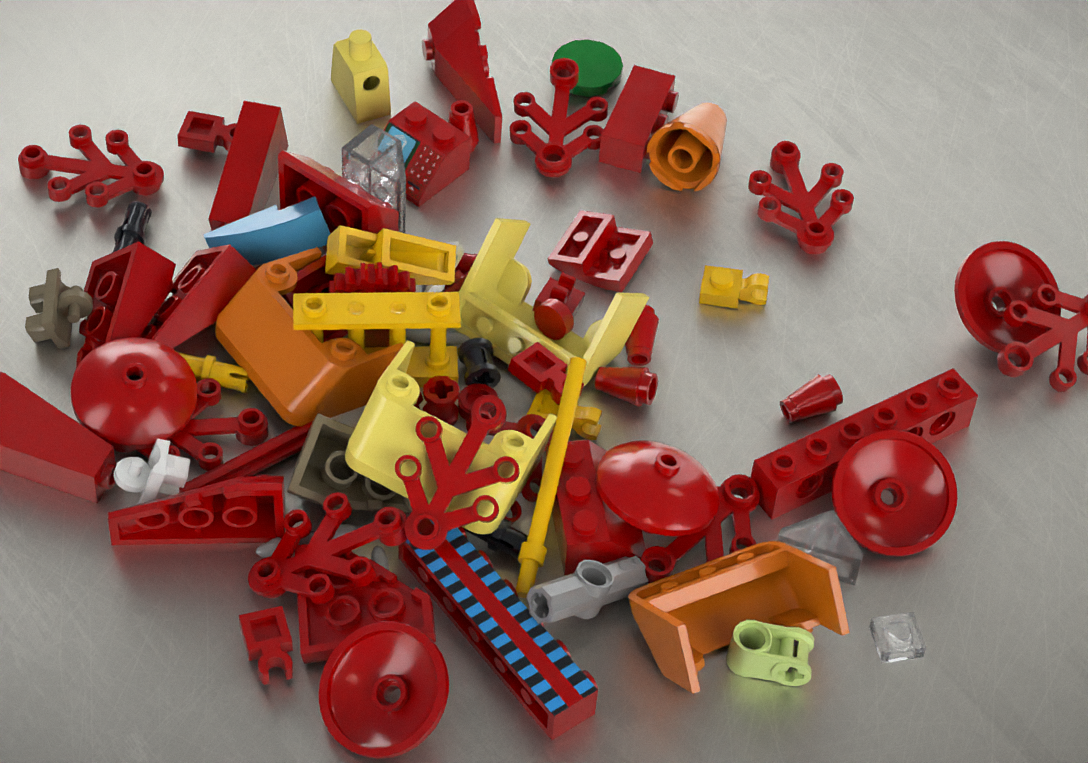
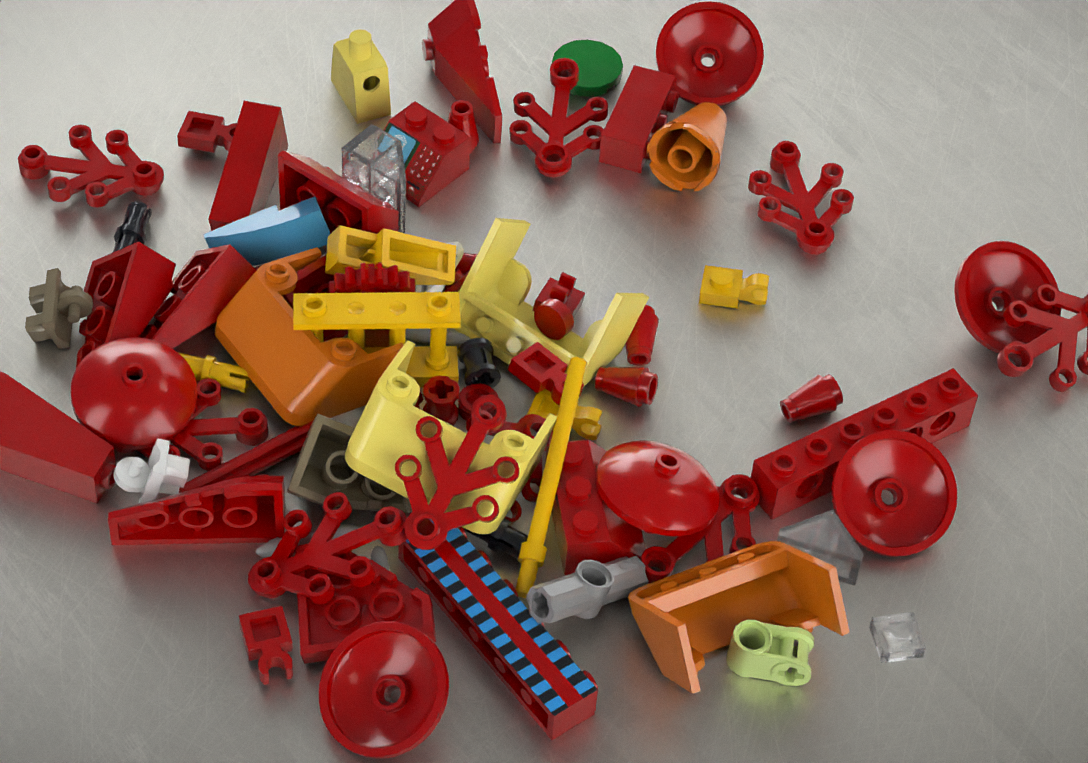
red slope [547,210,653,293] -> none
none -> red dish [656,1,764,106]

